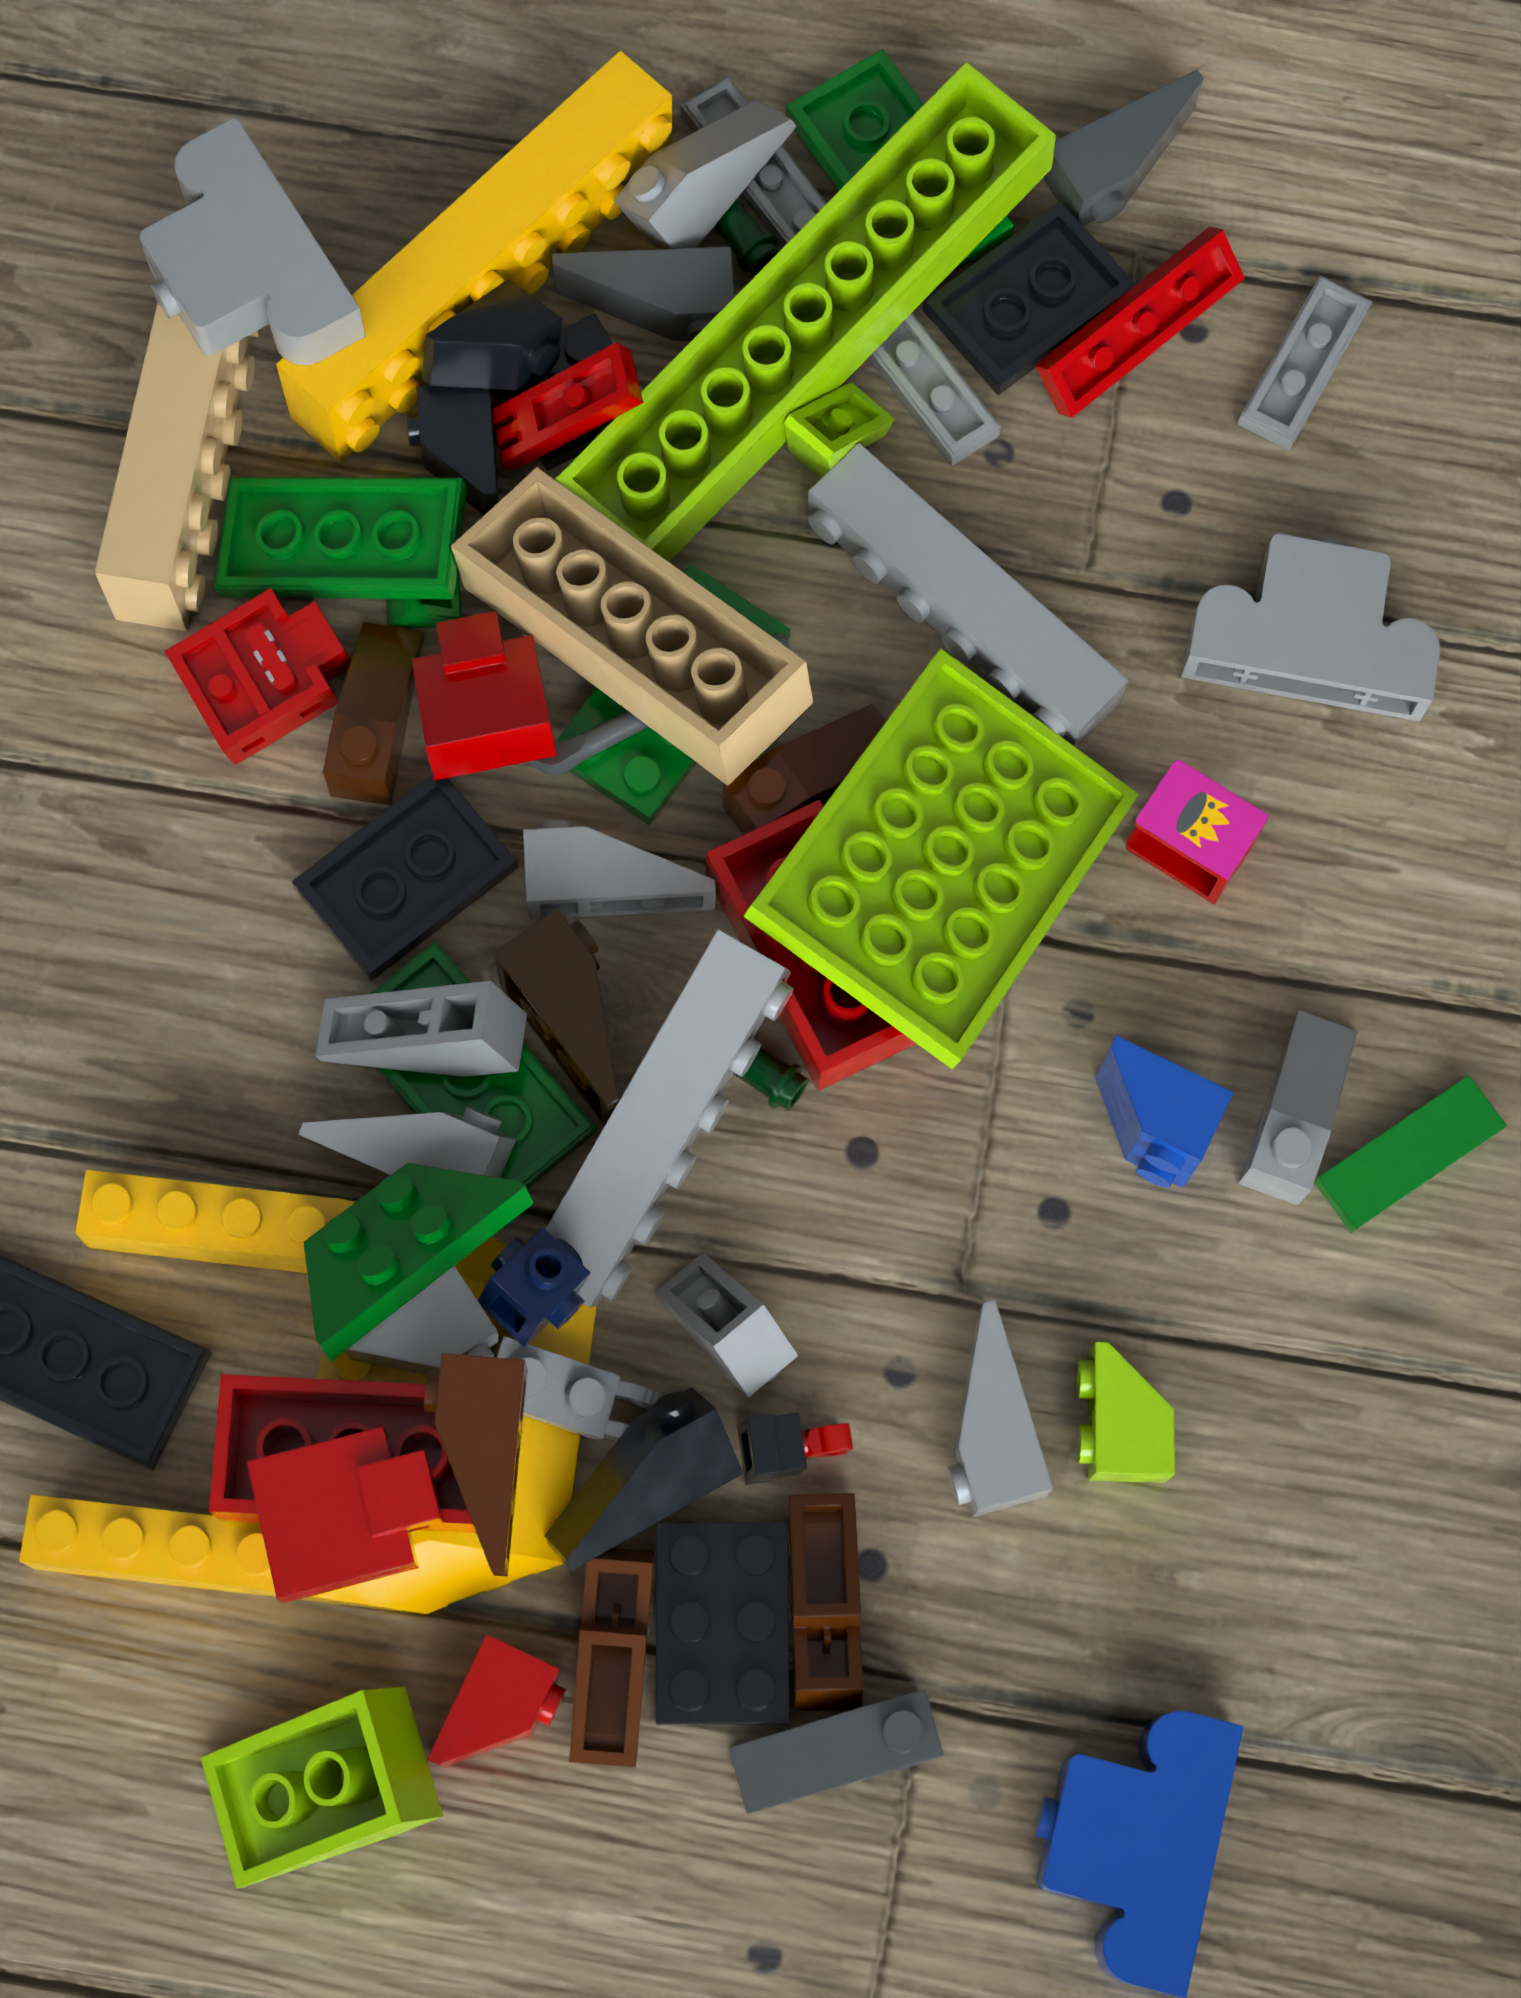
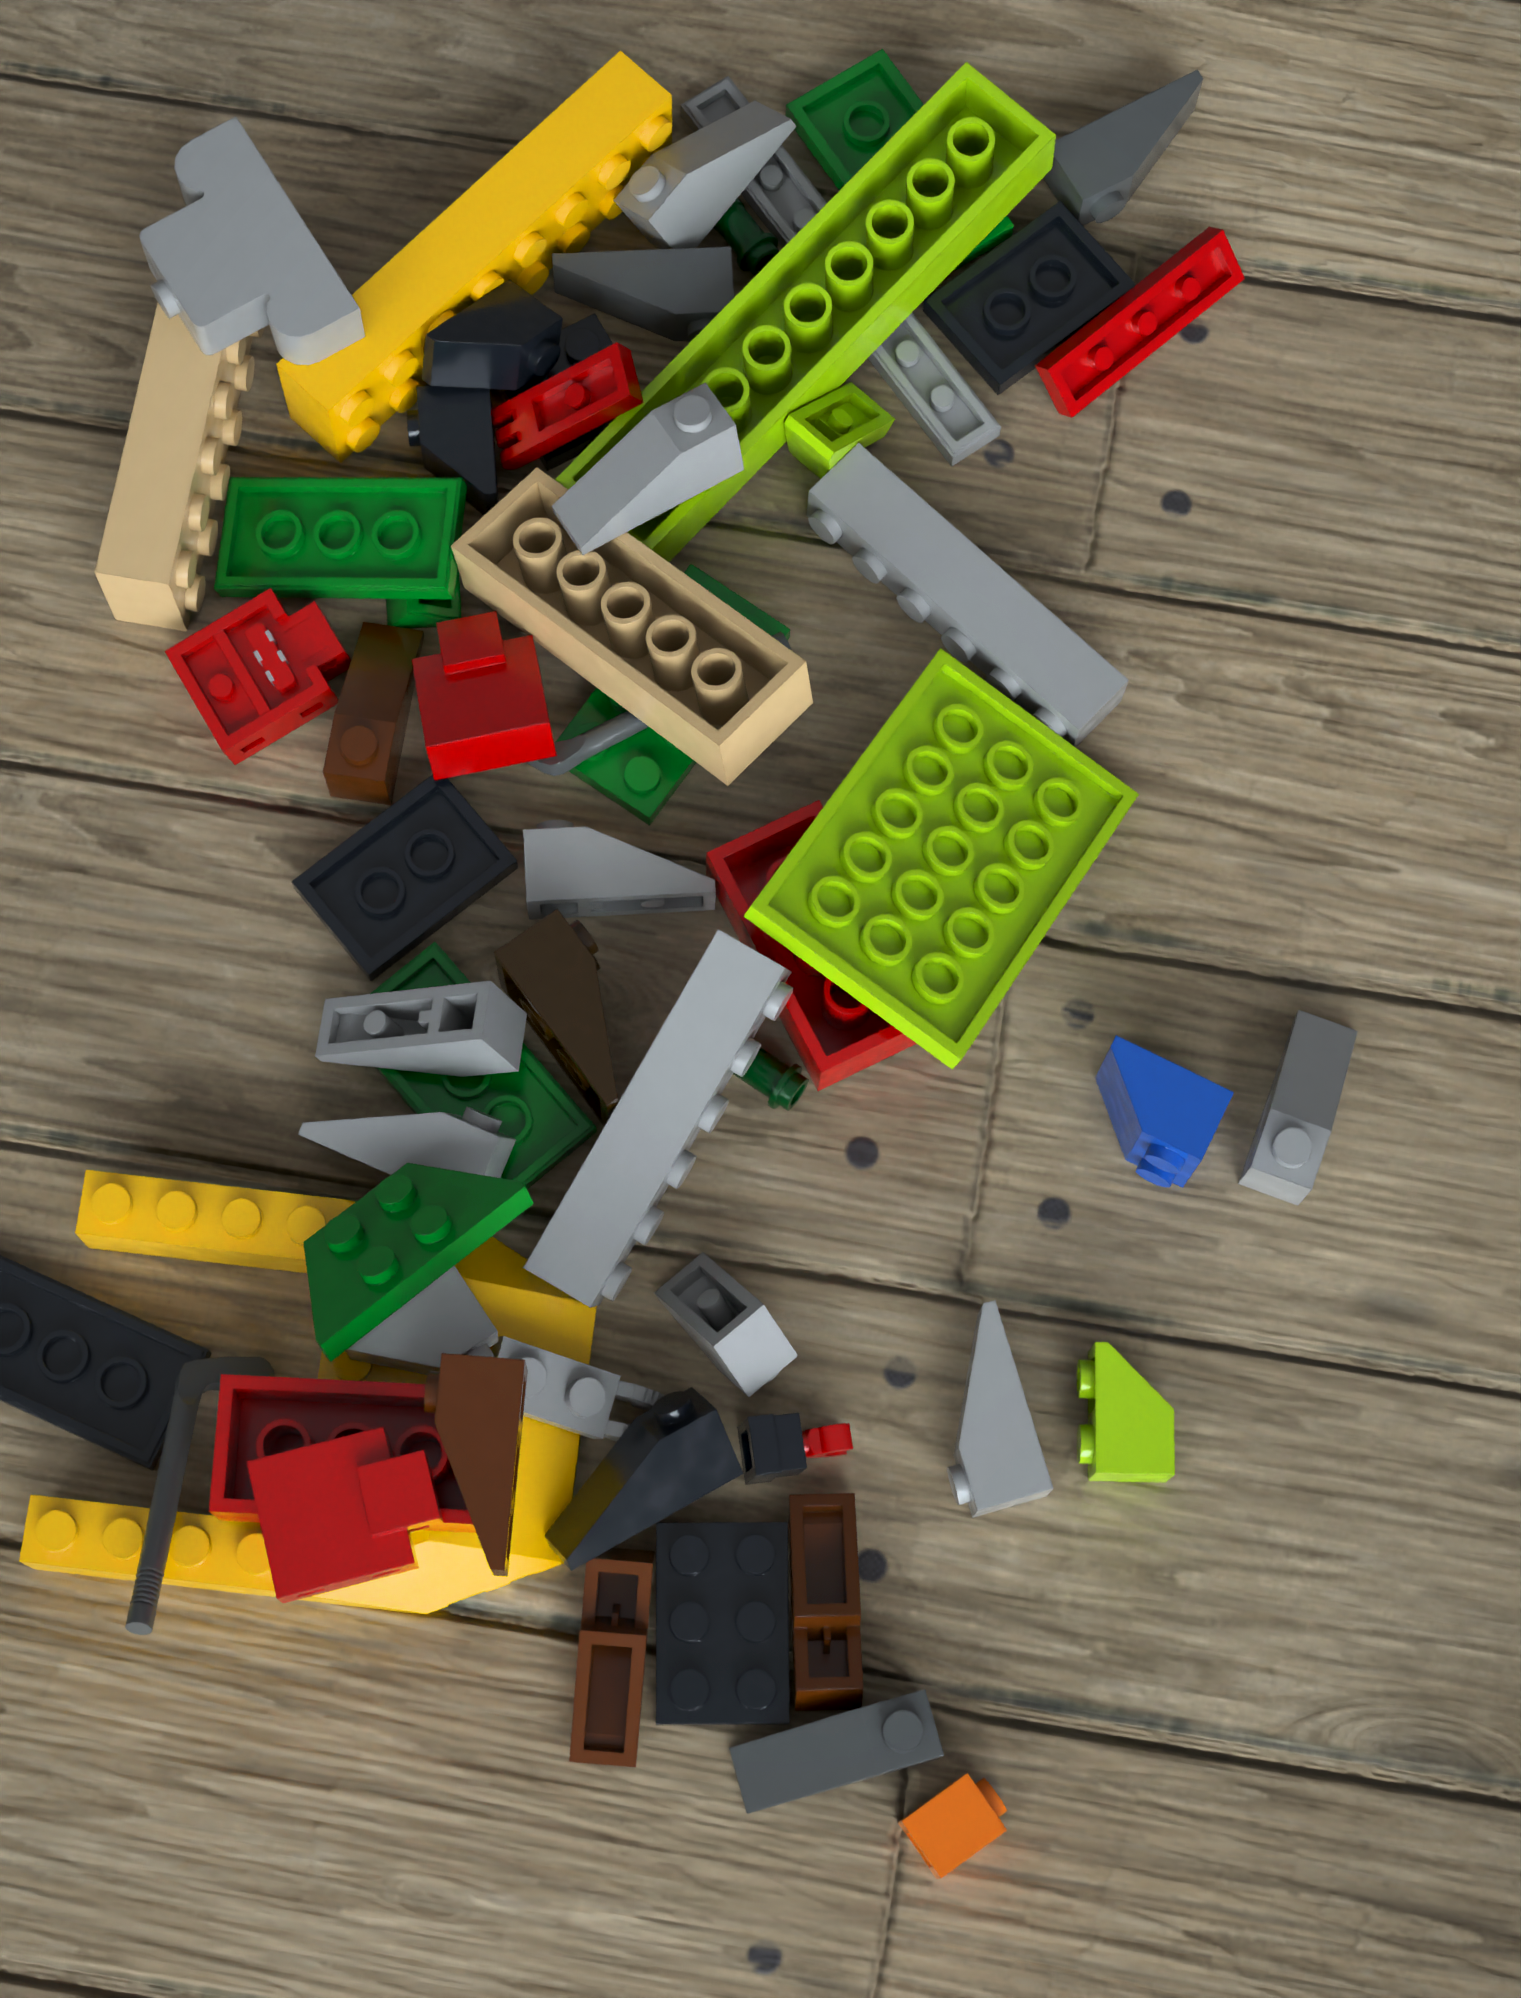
lime slope [200,1686,443,1889] -> none
red slope [427,1634,567,1768] -> none
dark blue brick [478,1228,591,1347] -> none
reddish brown slope [722,704,886,835] -> none
blue brick [1035,1711,1244,1998] -> none
piece [1125,760,1270,905] -> none
light grey brick [1181,534,1440,722] -> none
light grey tile [1237,275,1372,451] -> none
green tile [1314,1075,1507,1234] -> none
none -> dark grey piece [125,1357,275,1635]
none -> light grey slope [552,383,744,555]
none -> orange brick [897,1773,1007,1879]

